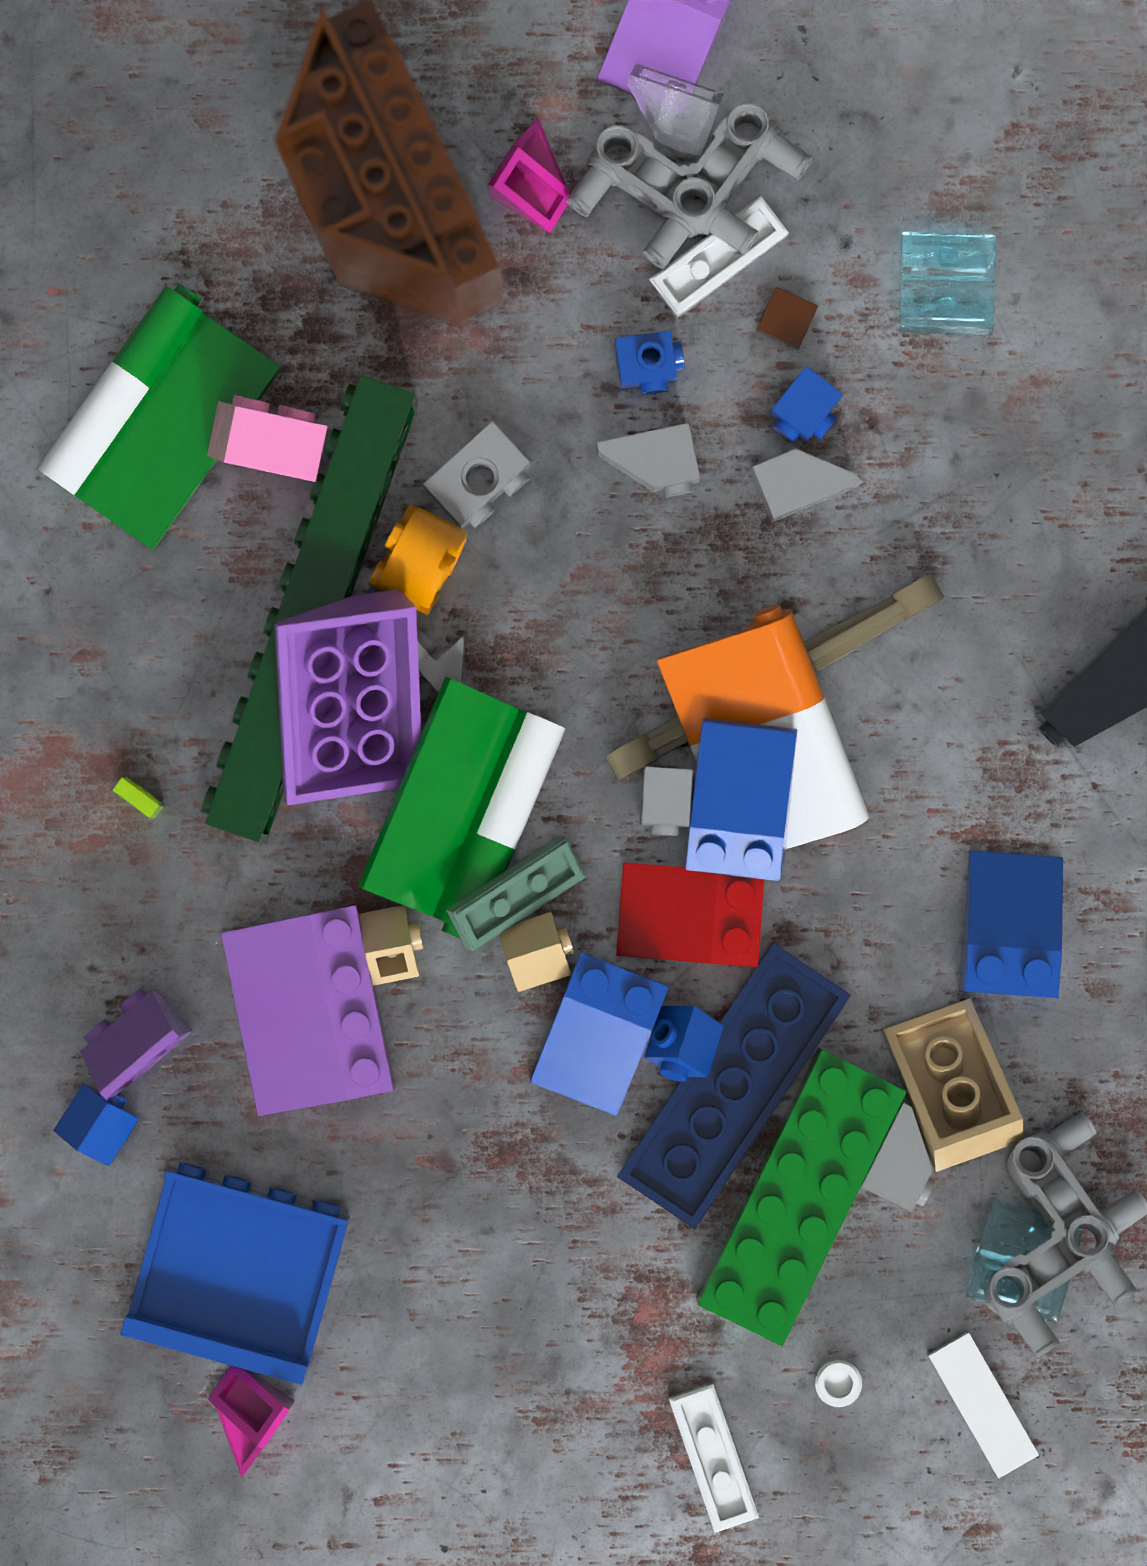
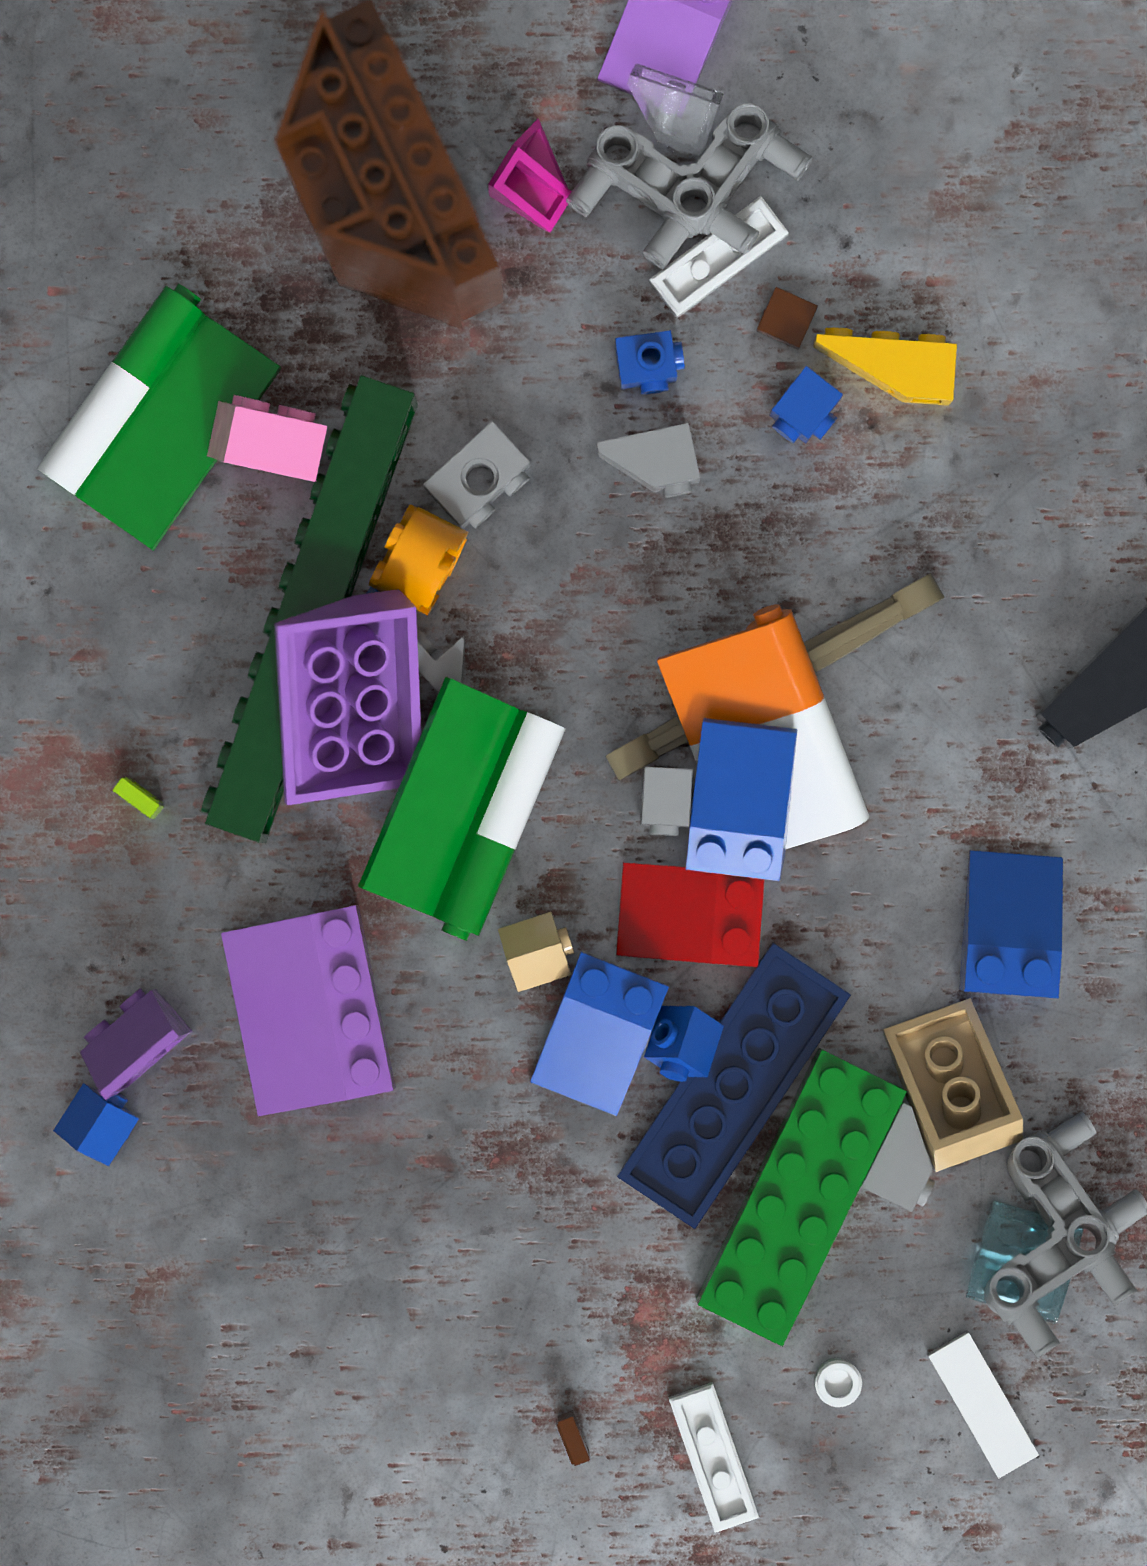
blue panel [120,1162,350,1385] -> none
dark pink slope [208,1366,294,1477] -> none
tan brick [359,905,424,986] -> none
sand green tile [446,836,586,952] -> none
light grey slope [750,446,861,523] -> none
clear light blue slope [899,232,996,336] -> none
none -> reddish brown tile [556,1410,590,1466]
none -> yellow slope [813,327,957,406]

